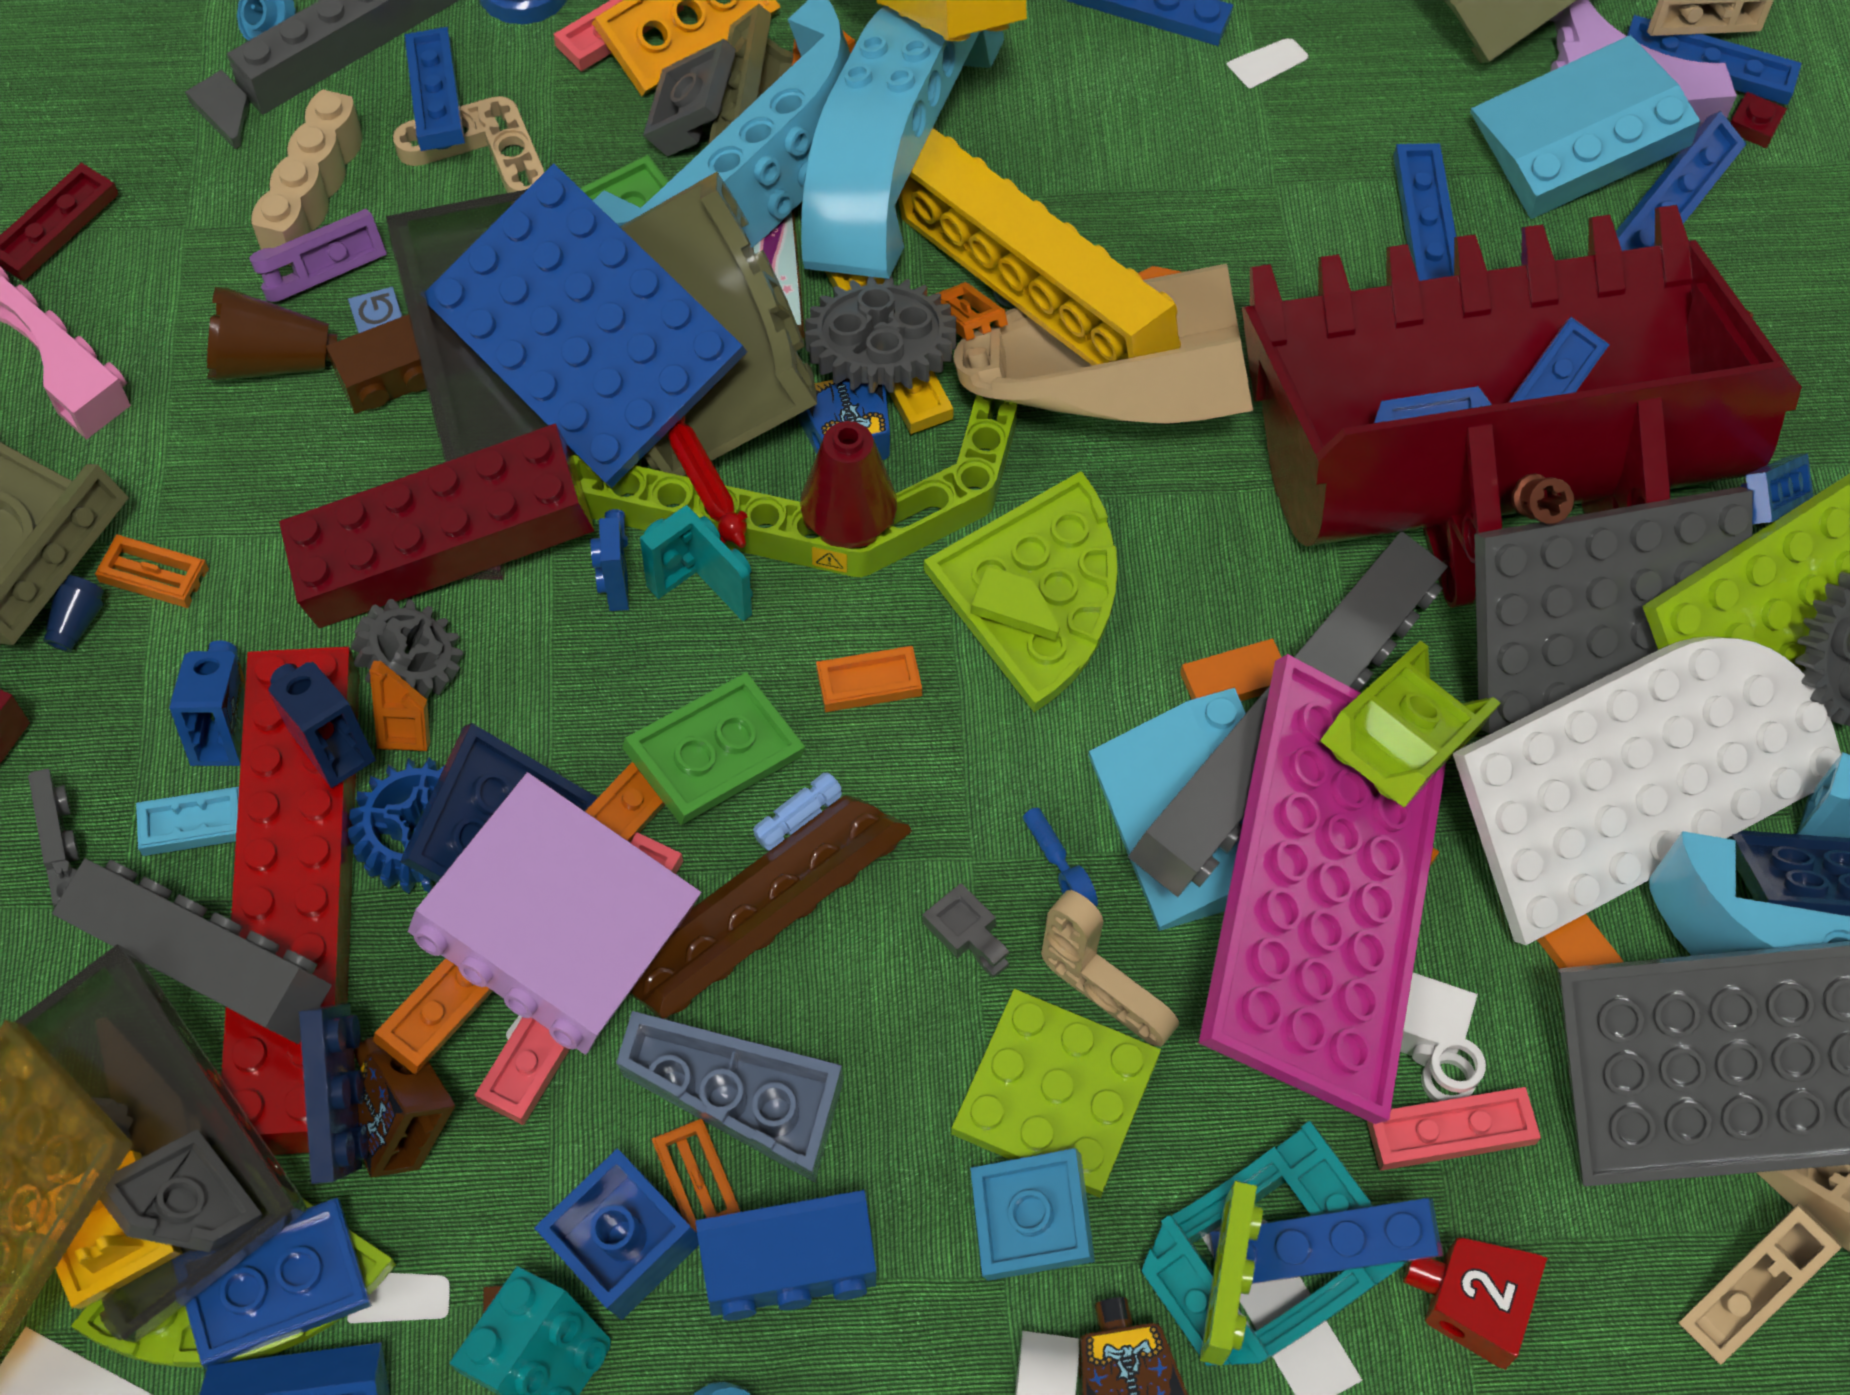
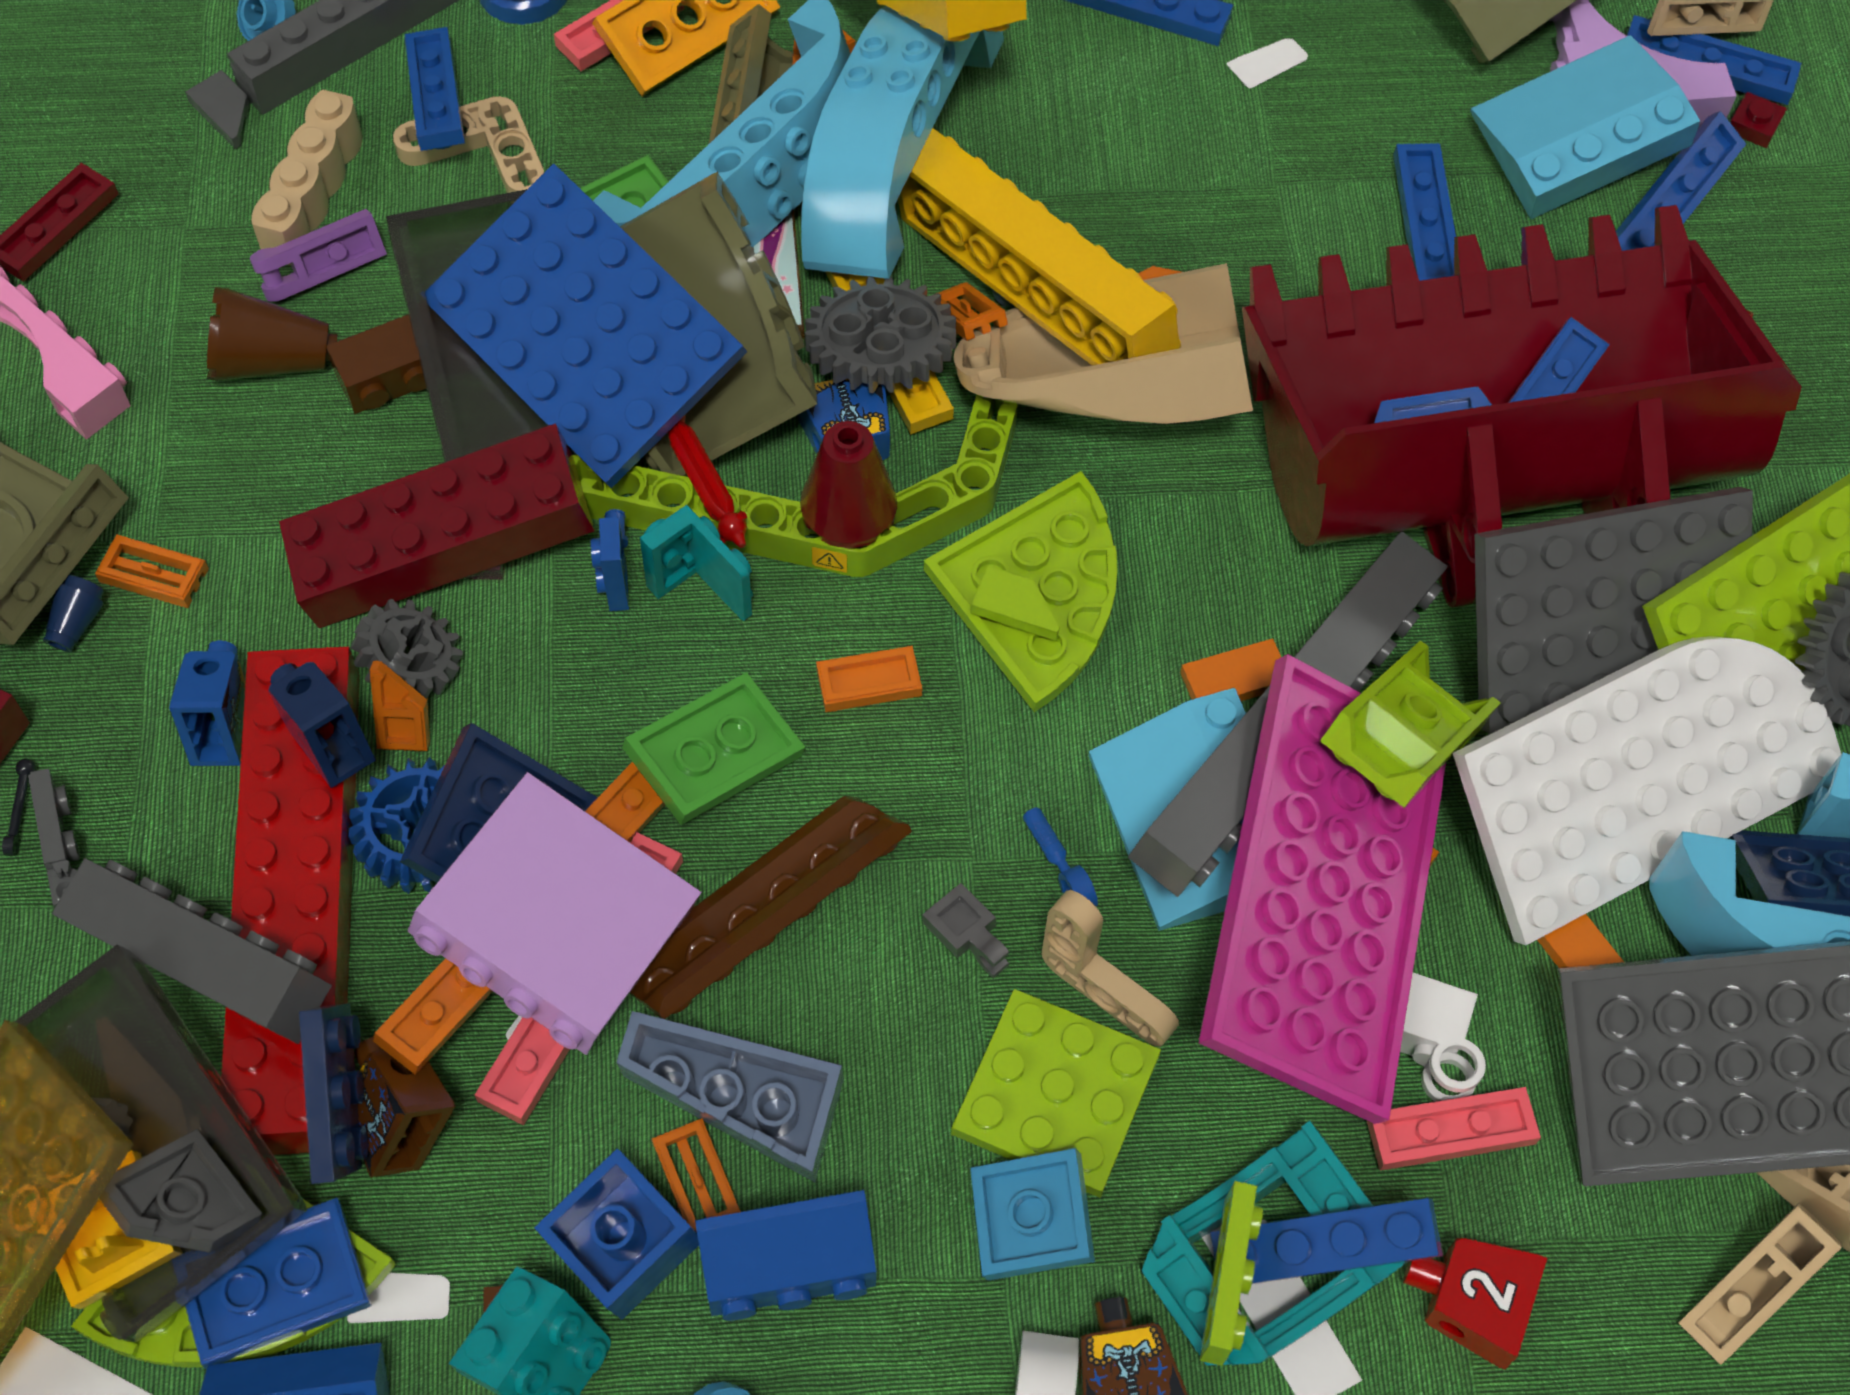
medium azure plate [136,787,239,856] -> none
medium blue tile [348,287,402,333] -> none
dark grey plate [643,39,736,157] -> none
light blue axle [753,772,842,851] -> none
copper bush [1511,473,1574,524] -> none
blue plate [1741,453,1813,524] -> none
none -> black hinge [2,758,36,856]

